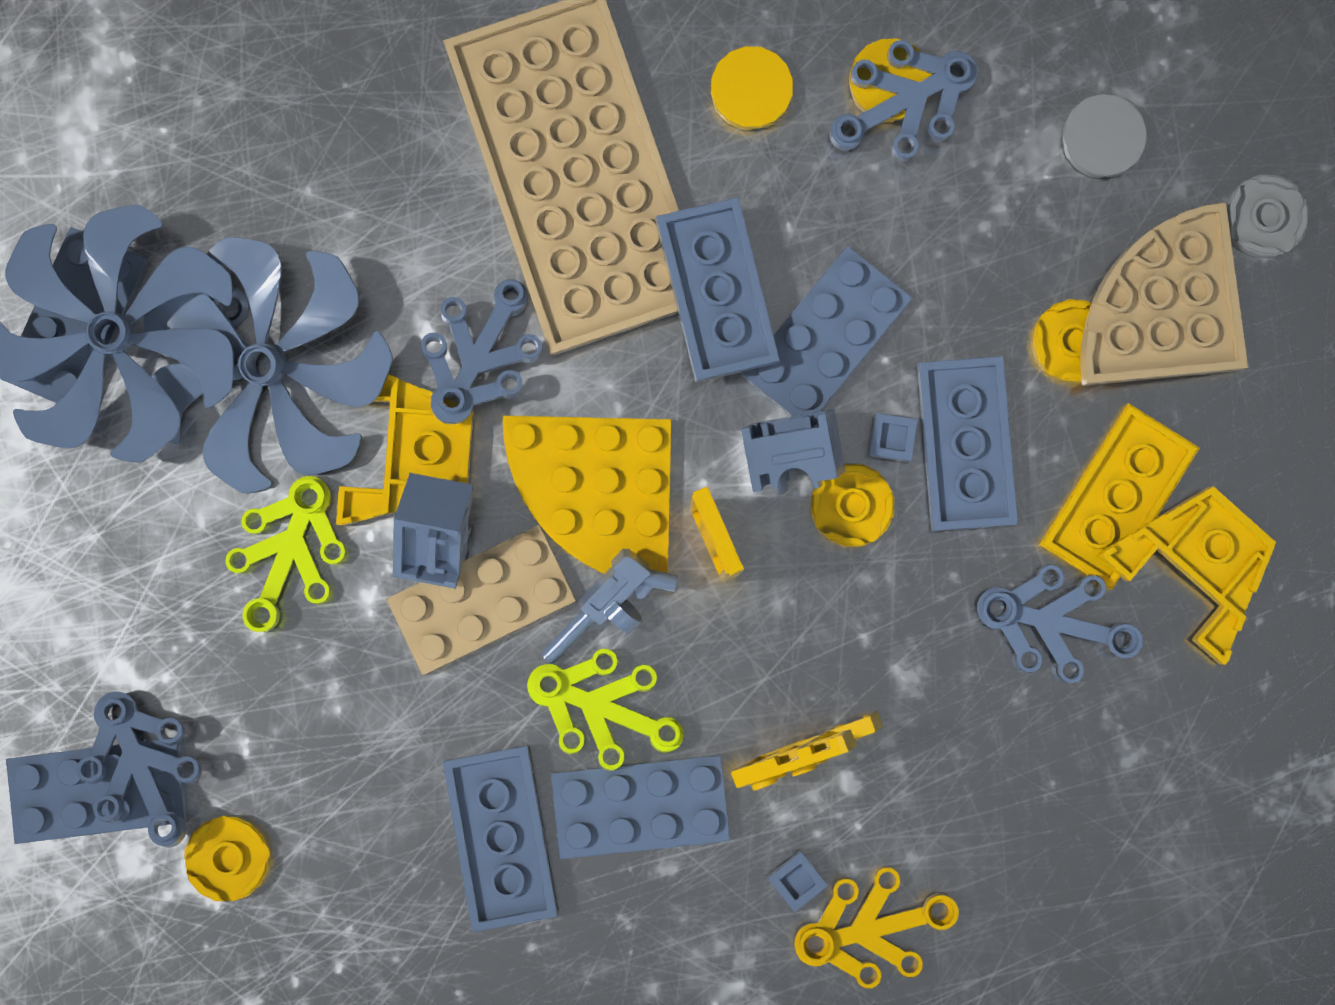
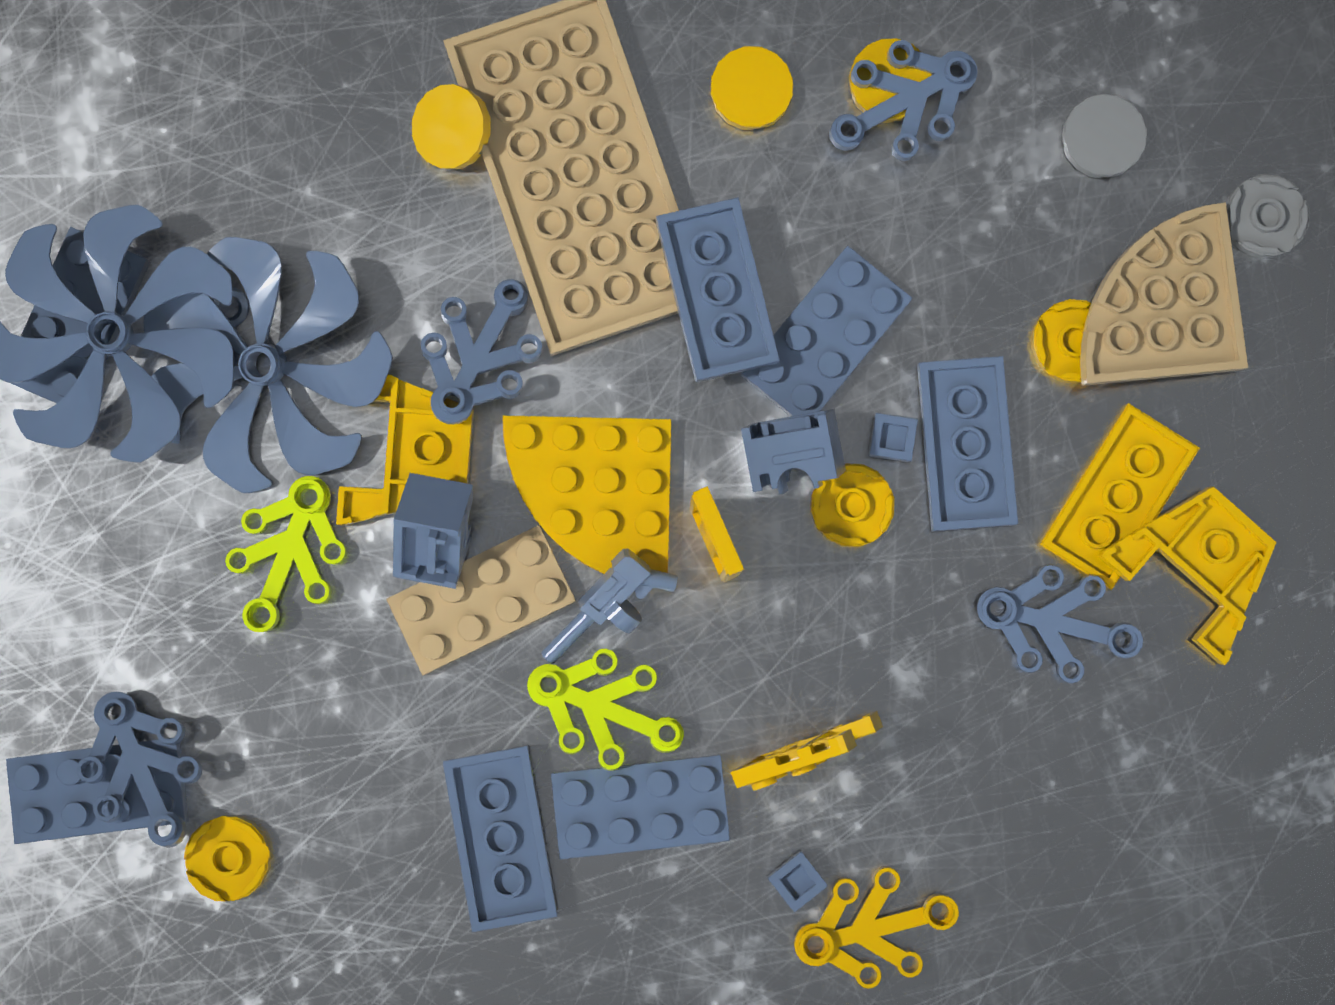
none -> yellow tile [412,84,491,169]

